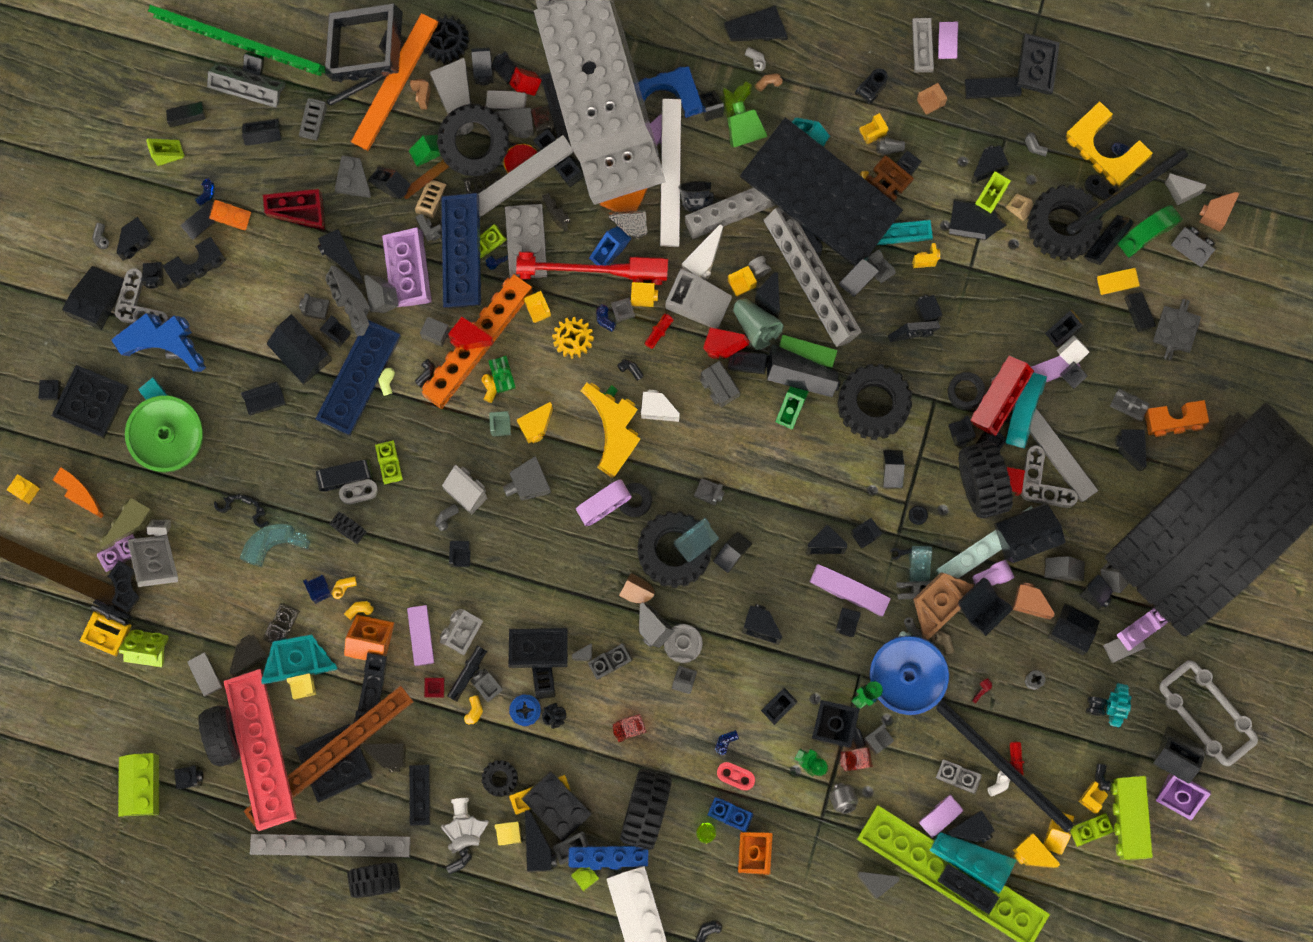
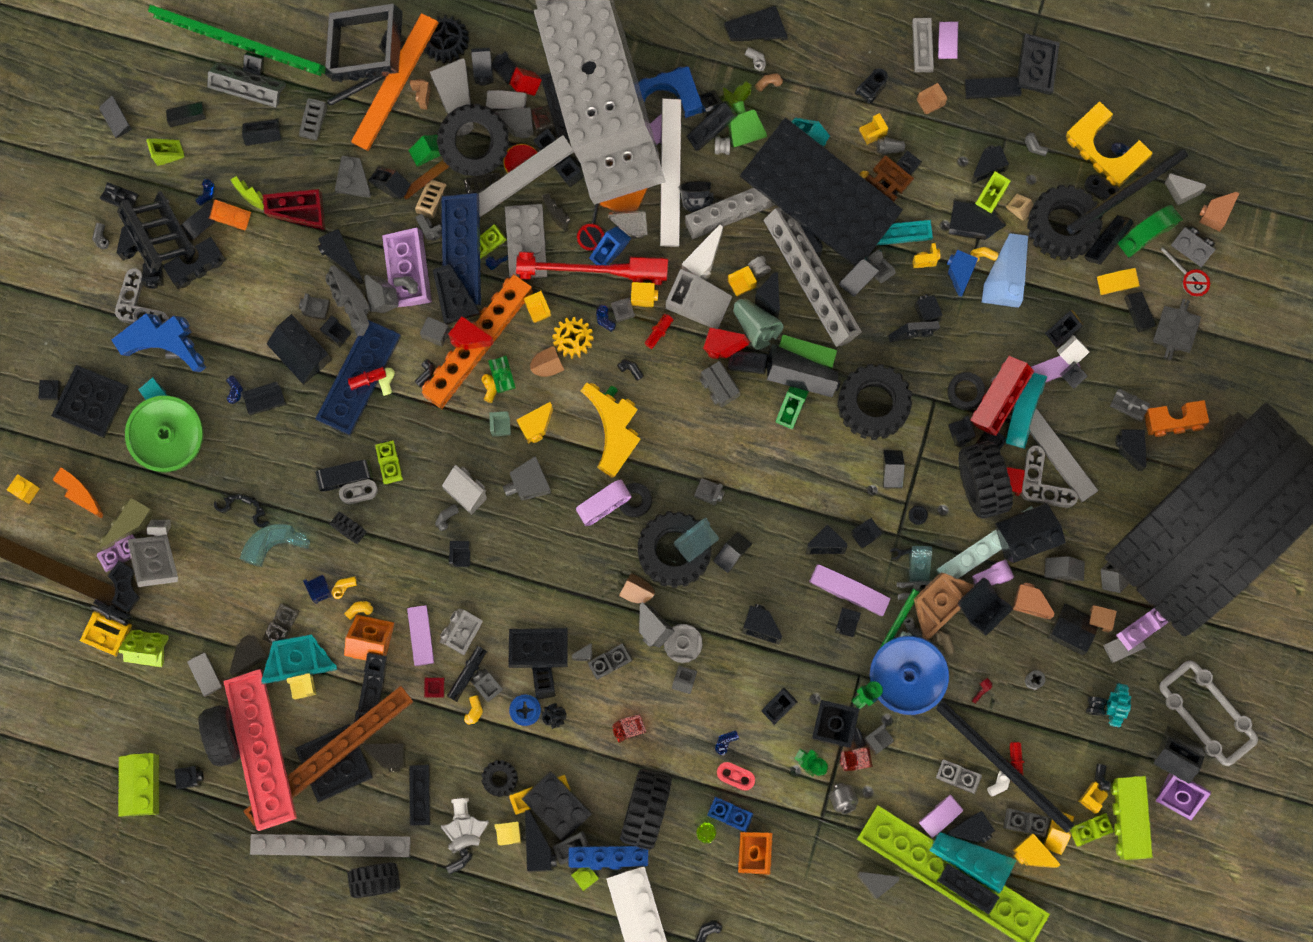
black slope [62,266,124,330] -> none
white slope [641,390,680,422] -> none
black slope [1079,574,1113,610] -> none
none -> black slope [99,96,132,138]
none -> black hips [100,182,139,207]
none -> black fence [117,191,195,273]
none -> clear blue arm [226,375,243,404]
none -> lime slope [230,176,264,210]
none -> red axle [348,367,386,390]
none -> dark grey arm [393,276,418,294]
none -> black wing [432,264,481,324]
none -> medium nougat brick [530,346,564,377]
none -> piece [577,203,604,251]
none -> black tile [686,101,737,151]
none -> light grey wheel [715,136,730,155]
none -> green bar [877,589,920,652]
none -> blue slope [947,250,978,297]
none -> yellow arm [970,247,999,262]
none -> light blue wedge [982,233,1028,308]
none -> dark grey slope [1003,808,1049,837]
none -> medium nougat panel [1089,605,1117,633]
none -> piece [1161,247,1210,297]

